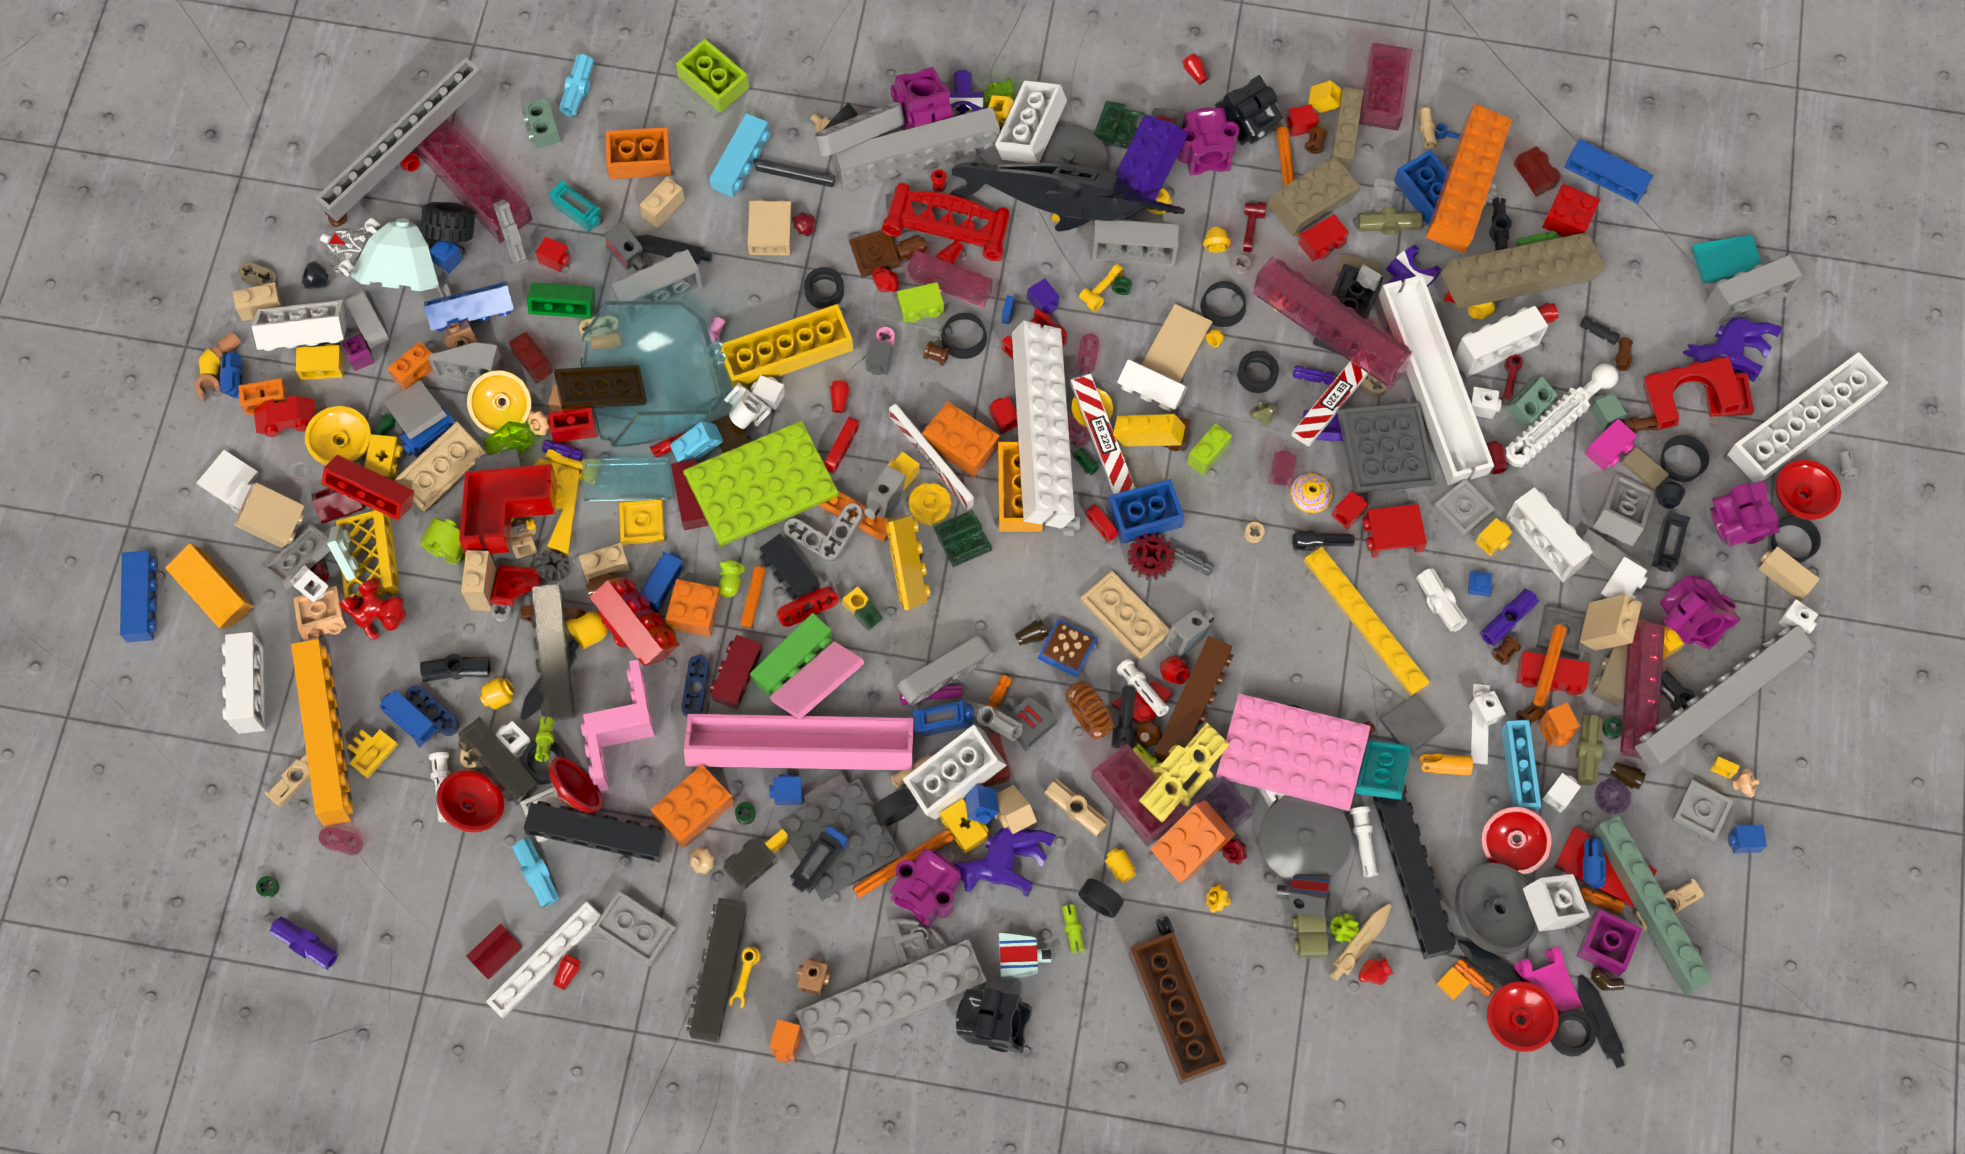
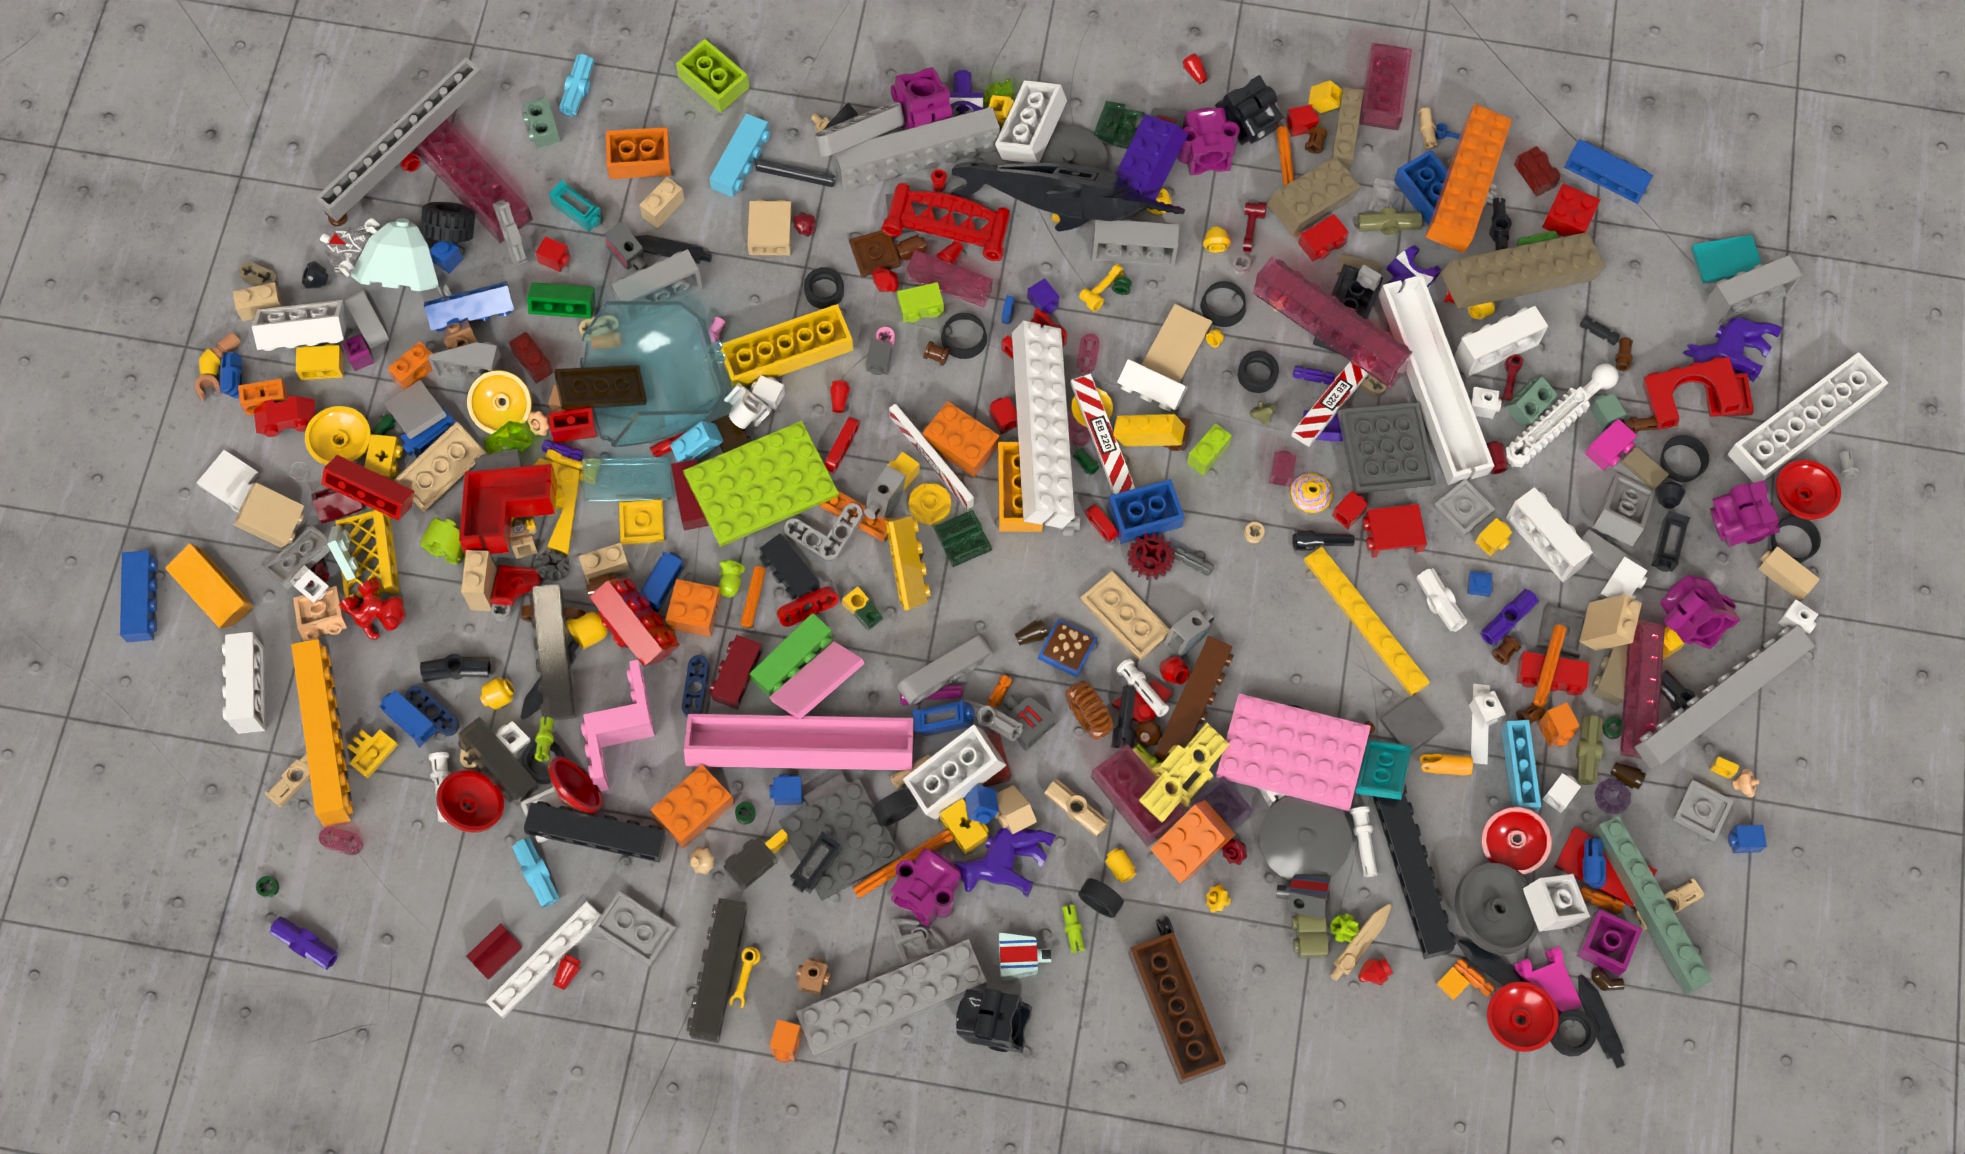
blue tile [825,826,849,850] -> none
red cone [1537,302,1559,323] -> none

